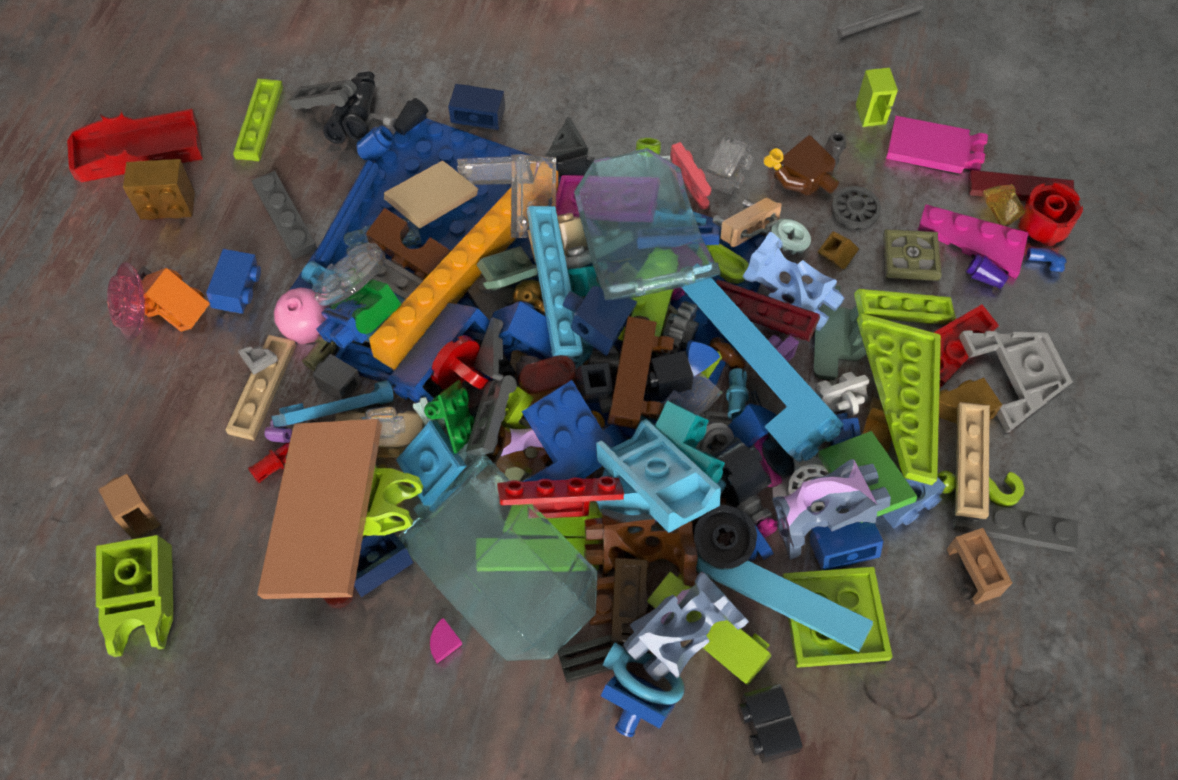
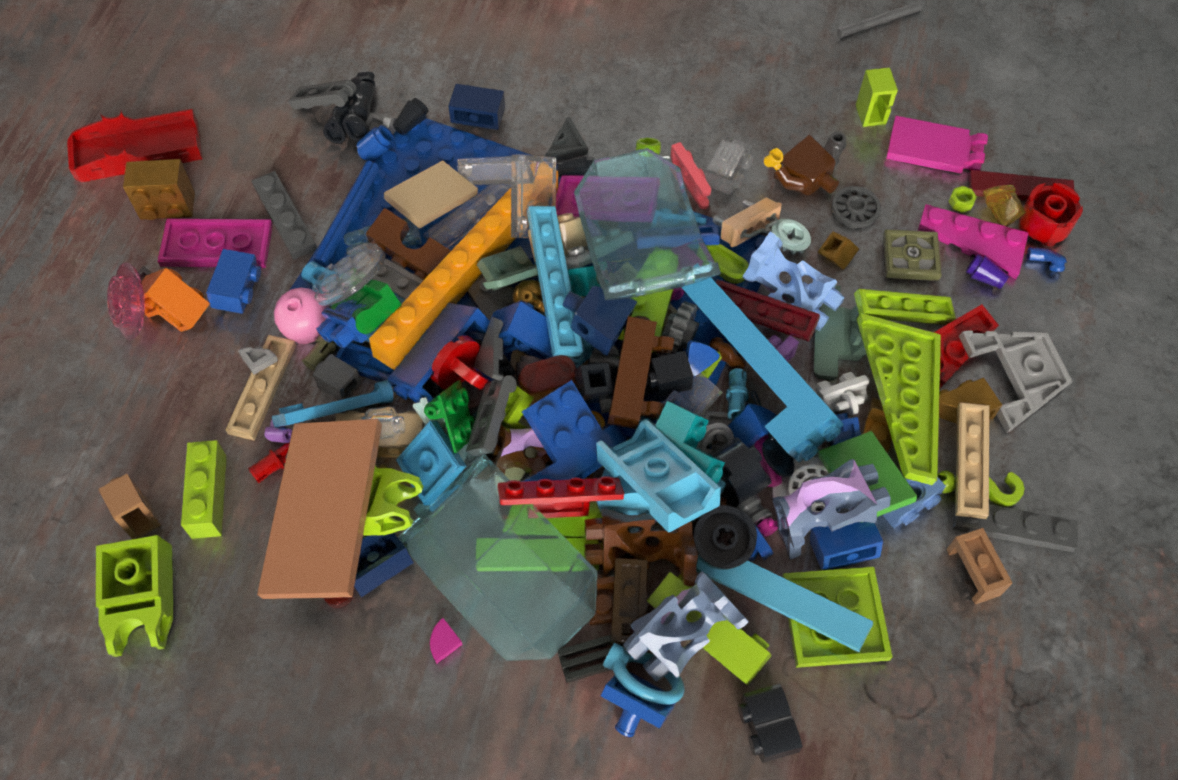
lime tile [233,79,283,161] -> none
none -> dark pink tile [157,219,273,268]
none -> lime brick [181,440,226,539]
none -> clear tile [423,177,513,248]
none -> lime tile [948,186,977,213]

